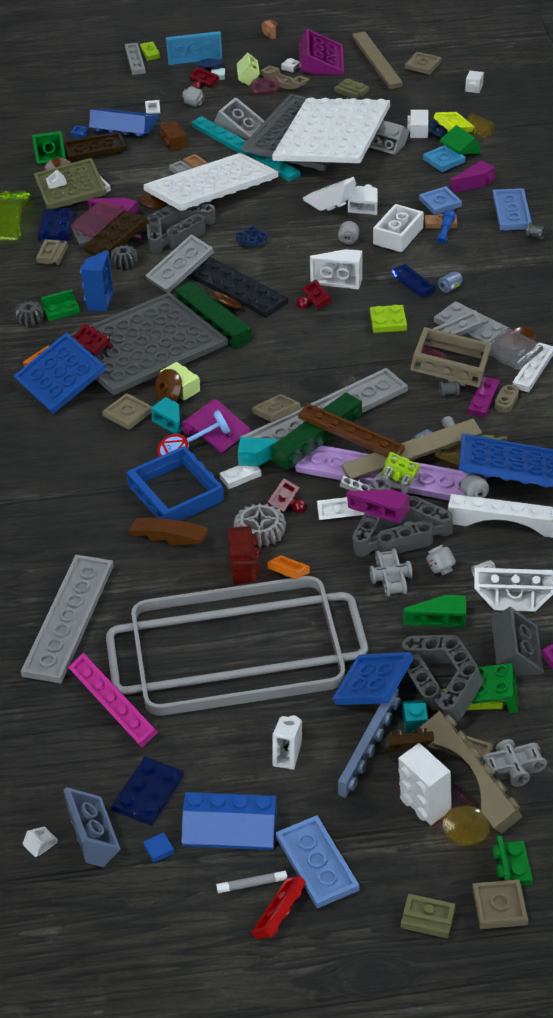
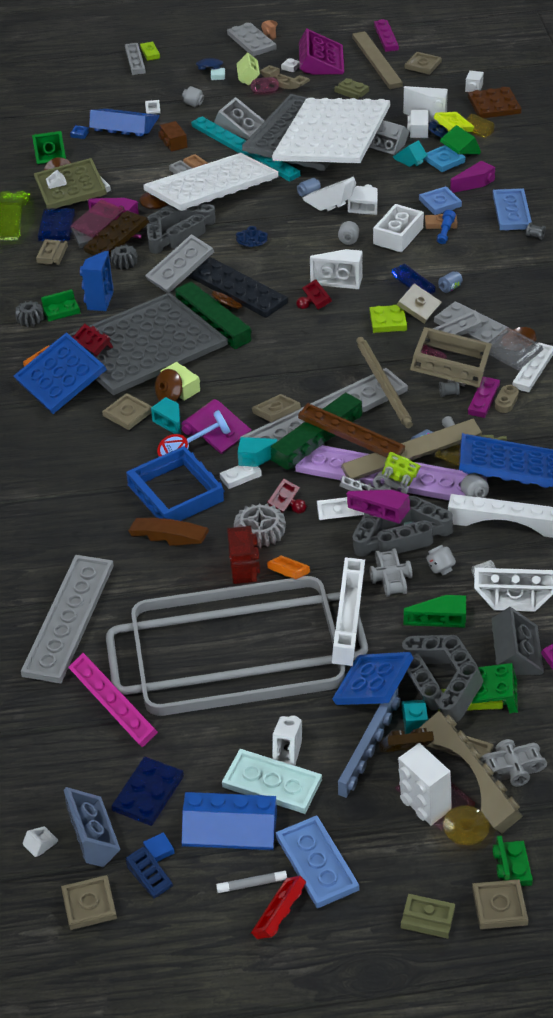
dark brown plate [63,131,127,162] -> none
dark azure plate [166,31,223,65] -> none
dark red plate [189,67,219,90] -> none
none -> dark tan plate [61,875,117,930]
none -> dark blue slope [126,846,173,898]
none -> light aqua plate [222,749,322,814]
none -> light grey plate [227,23,277,56]
none -> sand blue brick [297,178,321,197]
none -> white arch [332,557,365,666]
none -> dark tan piece [356,337,413,428]
none -> magenta plate [374,19,399,52]
none -> teal slope [393,140,428,167]
none -> plate [397,284,442,324]
none -> white slope [403,86,448,123]
none -> reddish brown plate [468,87,522,119]

